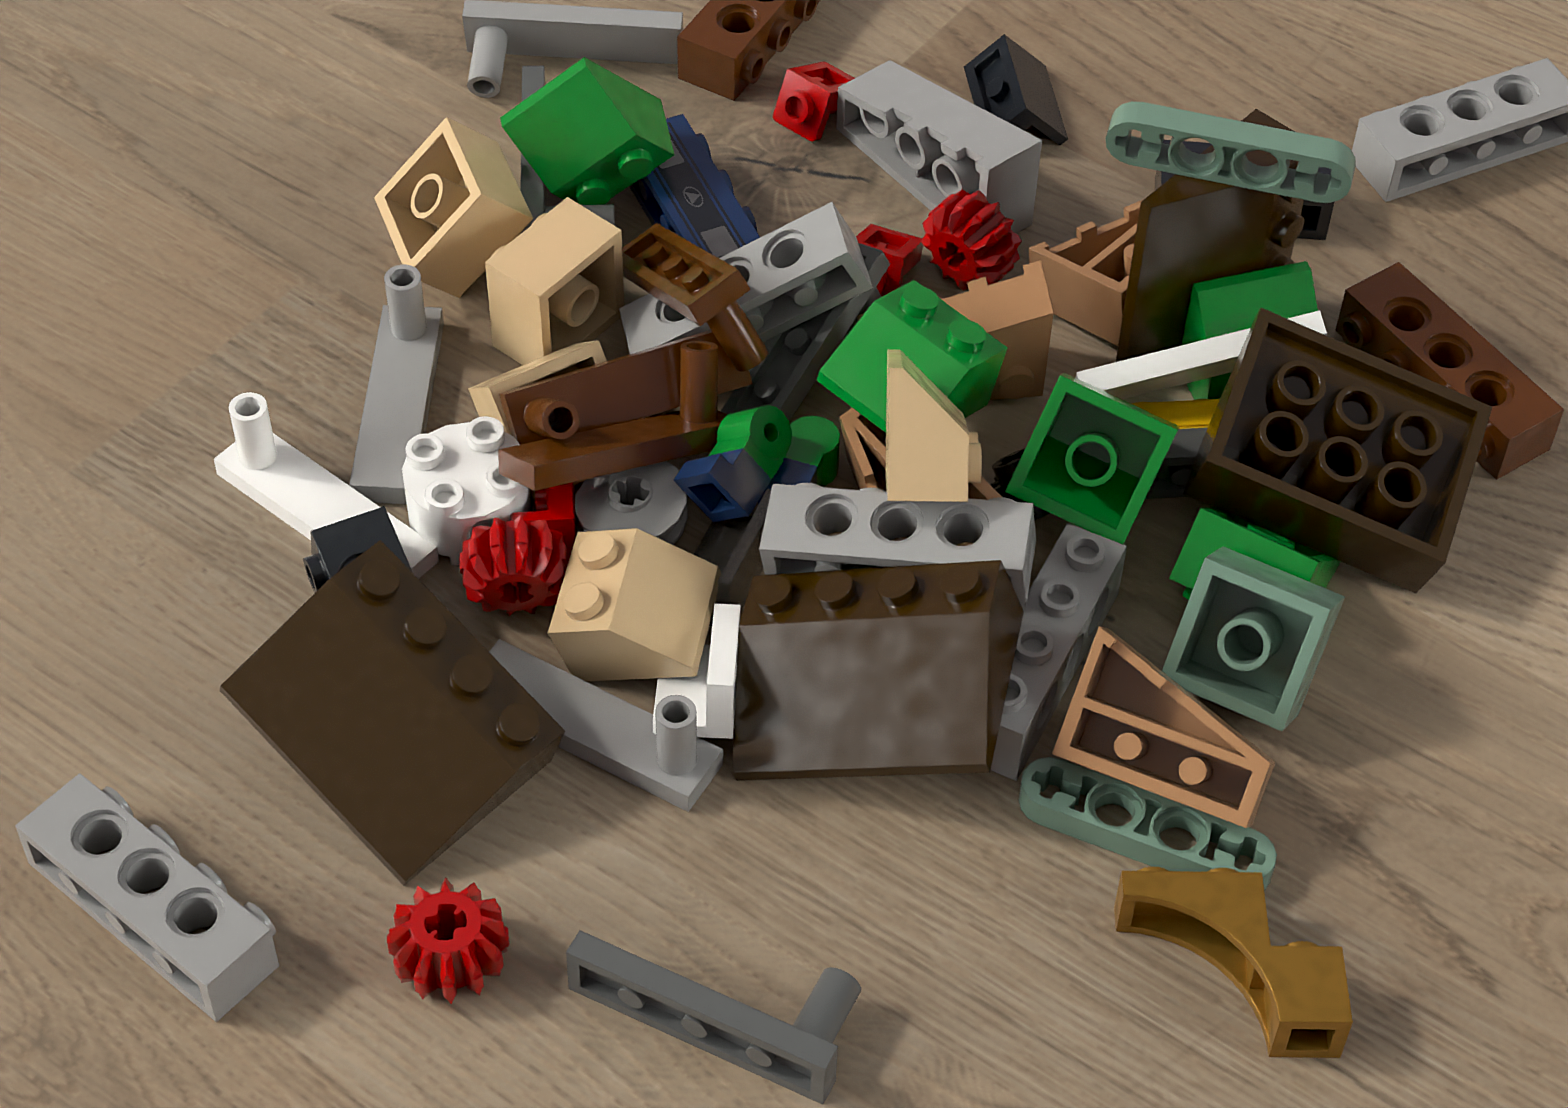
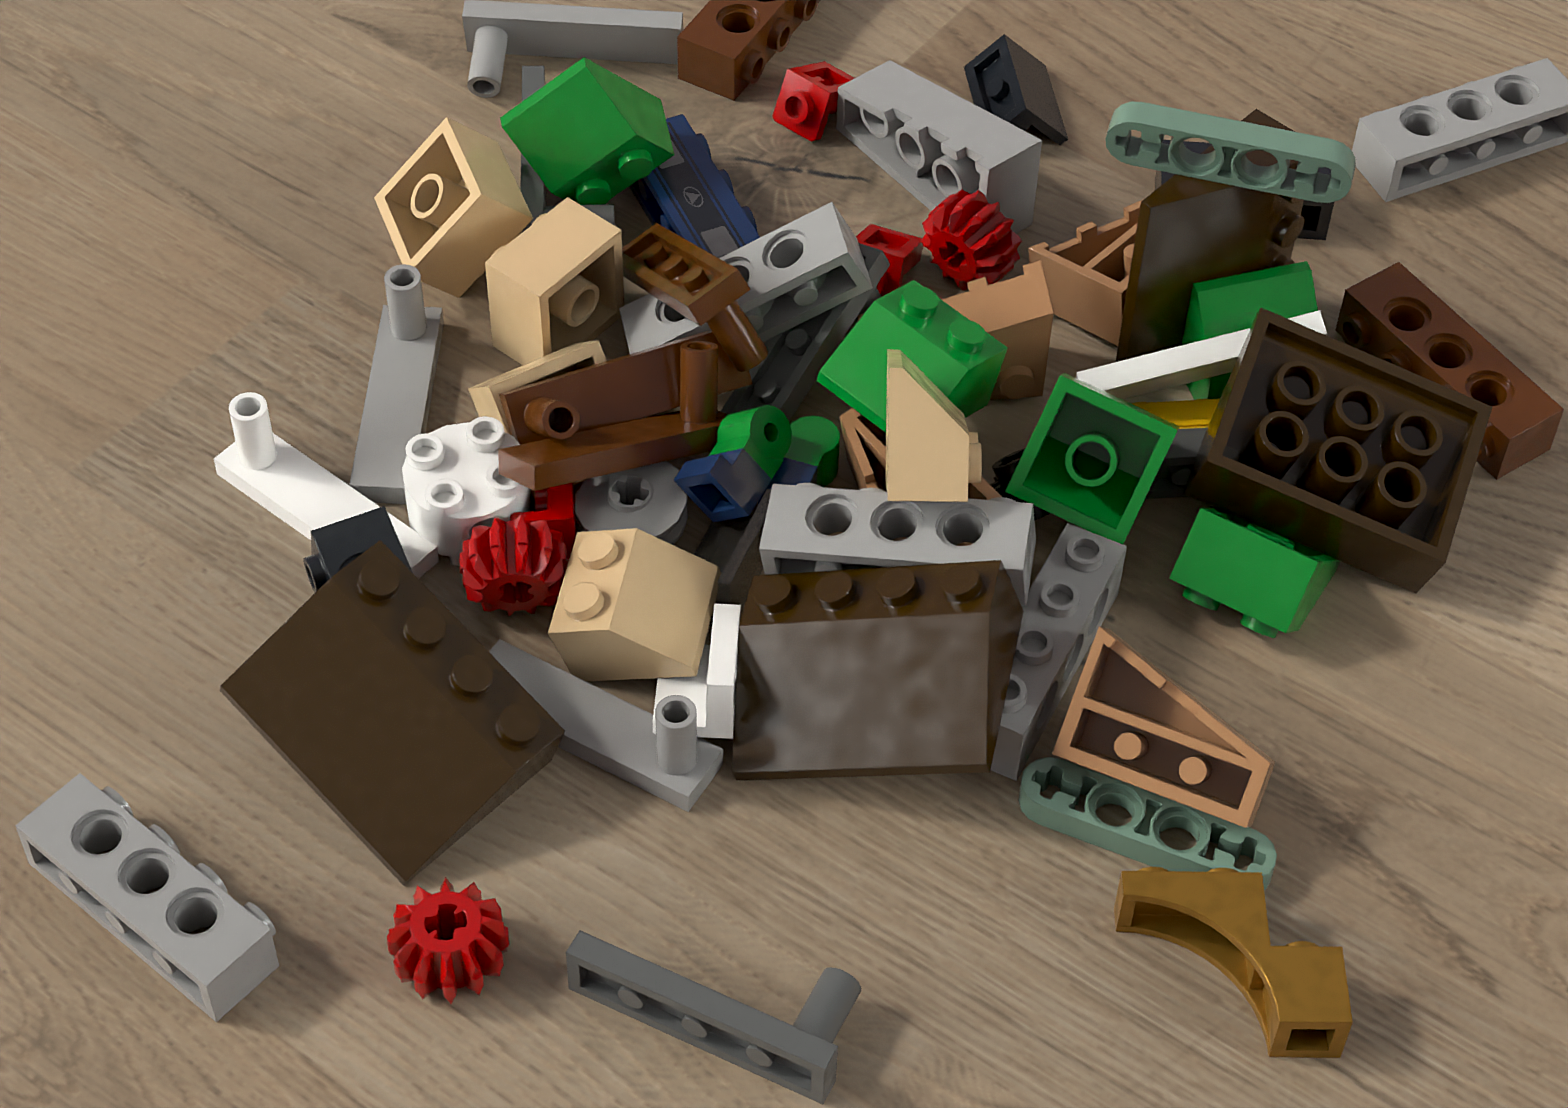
sand green brick [1162,546,1345,731] -> none

